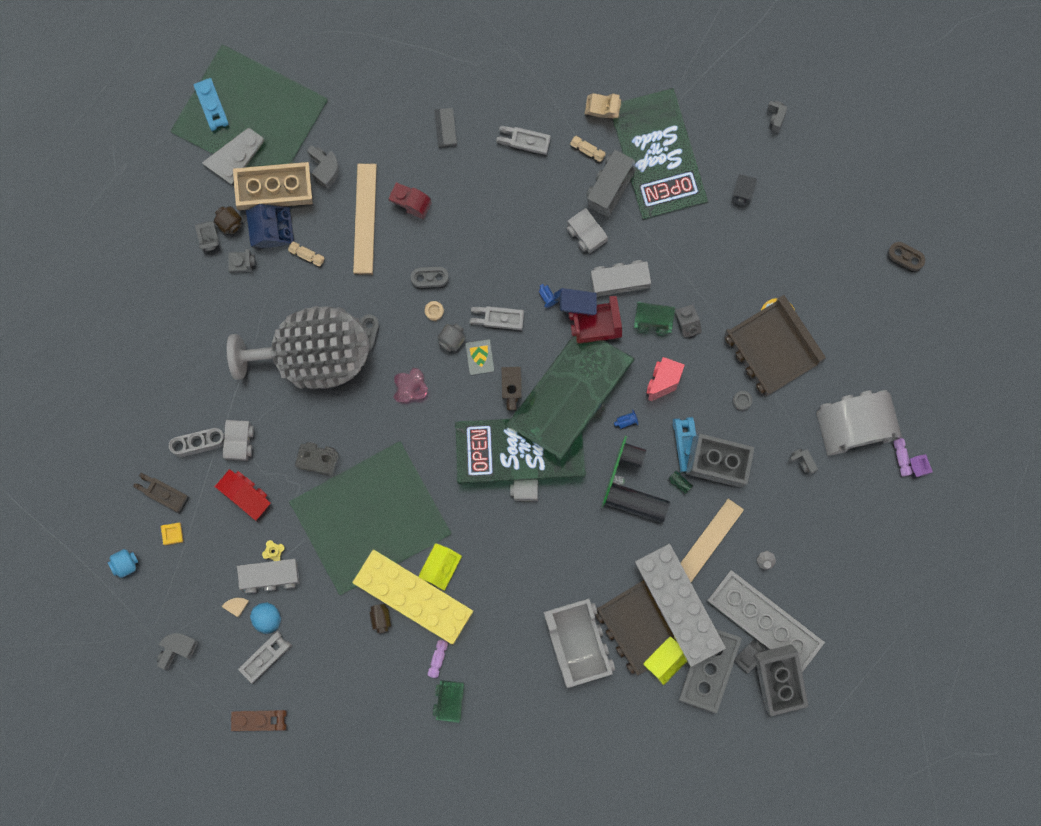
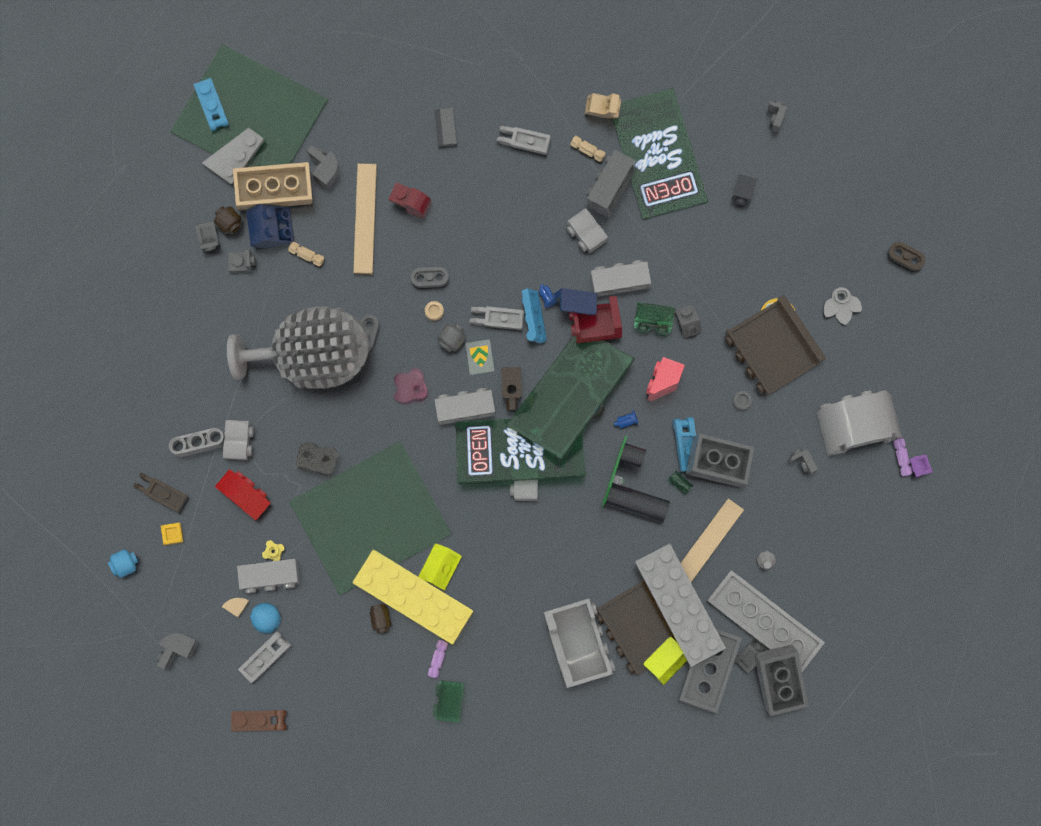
none -> light grey brick [434,388,496,425]
none -> dark azure plate [522,288,546,343]
none -> light grey plate [824,287,862,325]

